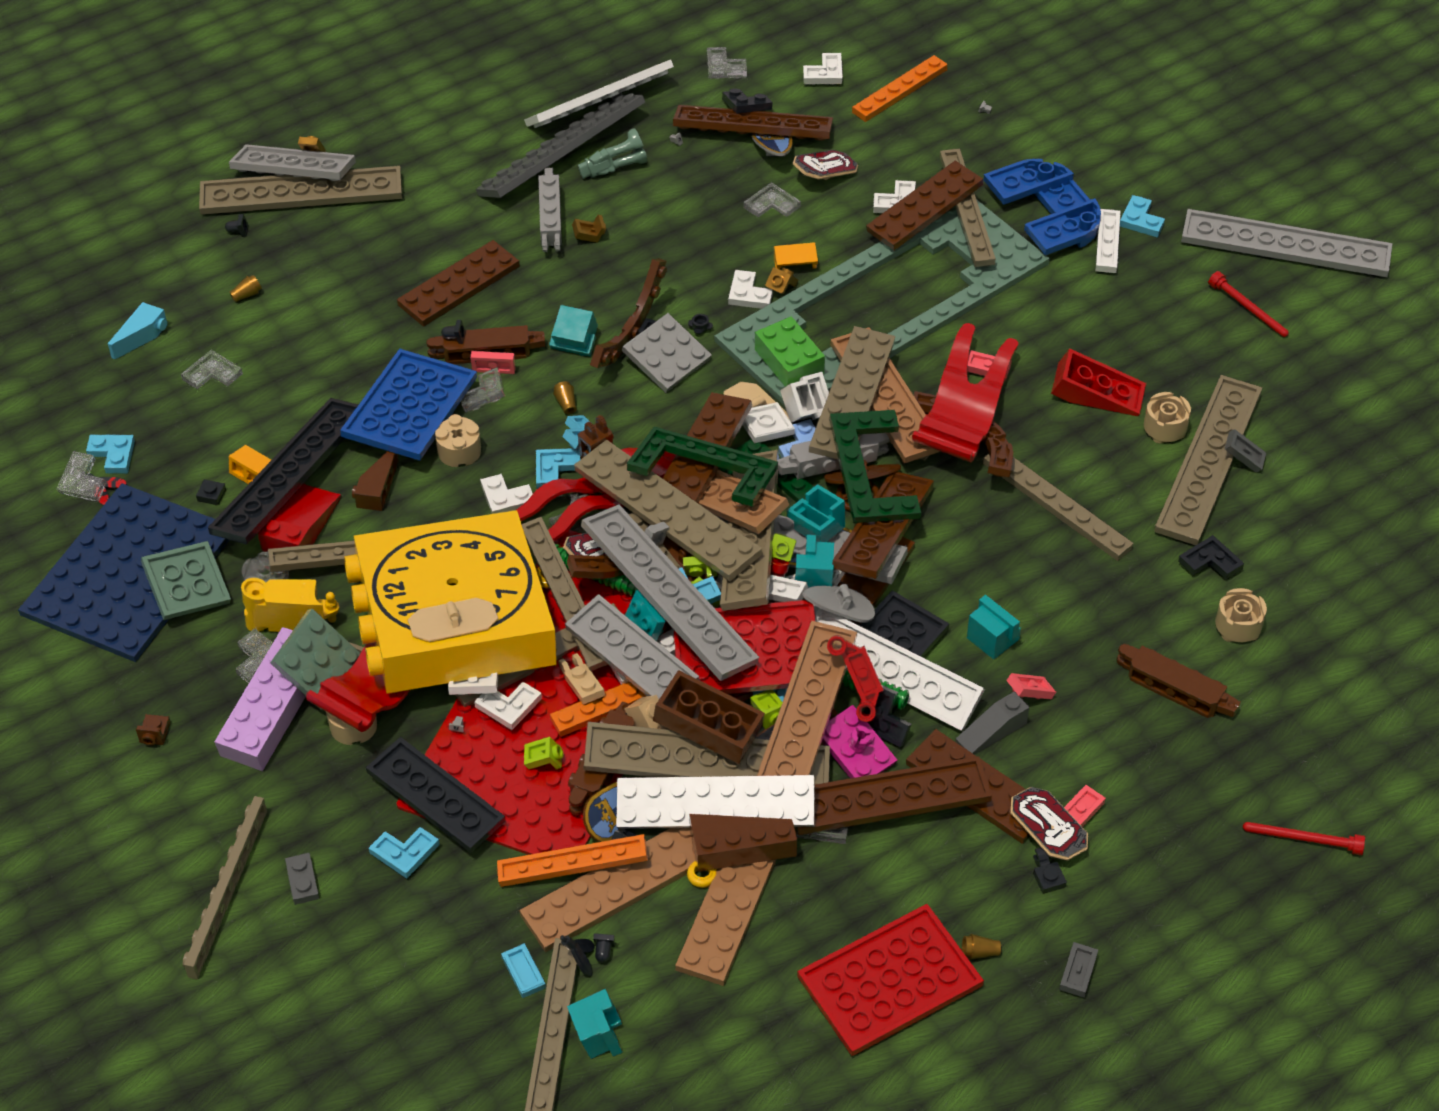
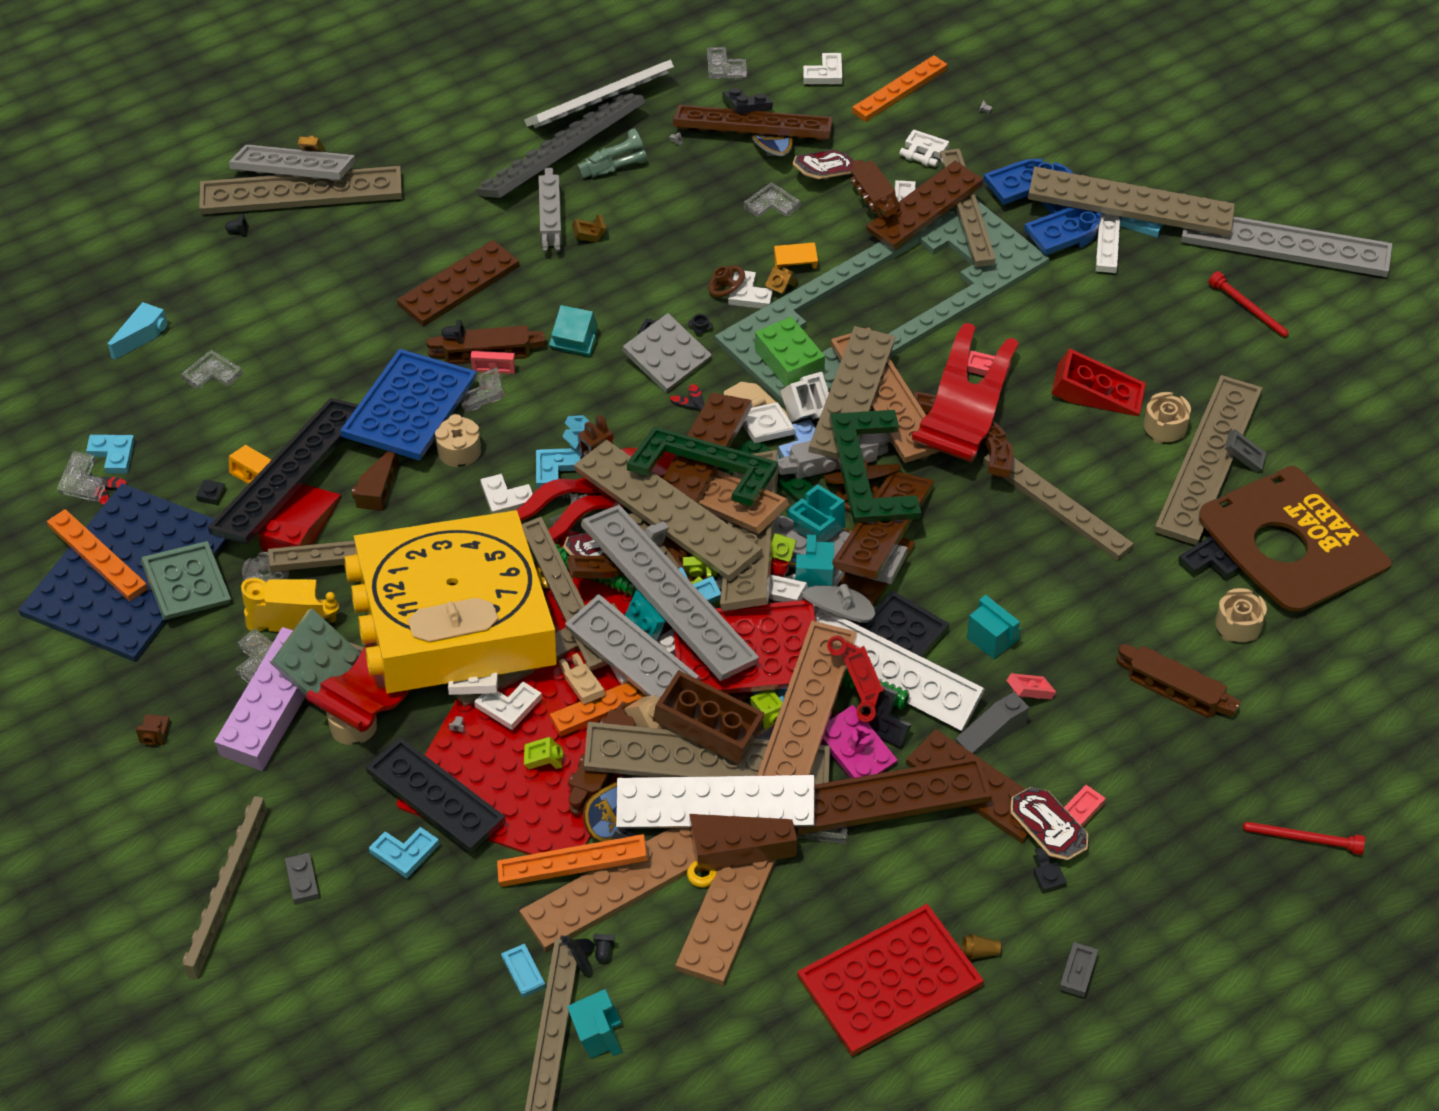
pearl gold cone [229,275,262,302] -> none
pearl gold cone [553,381,577,415] -> none
reddish brown plate [590,258,667,368] -> none
none -> orange plate [47,509,148,602]
none -> piece [670,384,705,412]
none -> reddish brown piece [708,265,745,297]
none -> reddish brown hinge [850,159,901,218]
none -> white plate [899,129,949,167]
none -> dark tan plate [1028,167,1235,236]
none -> reddish brown door [1199,466,1391,612]

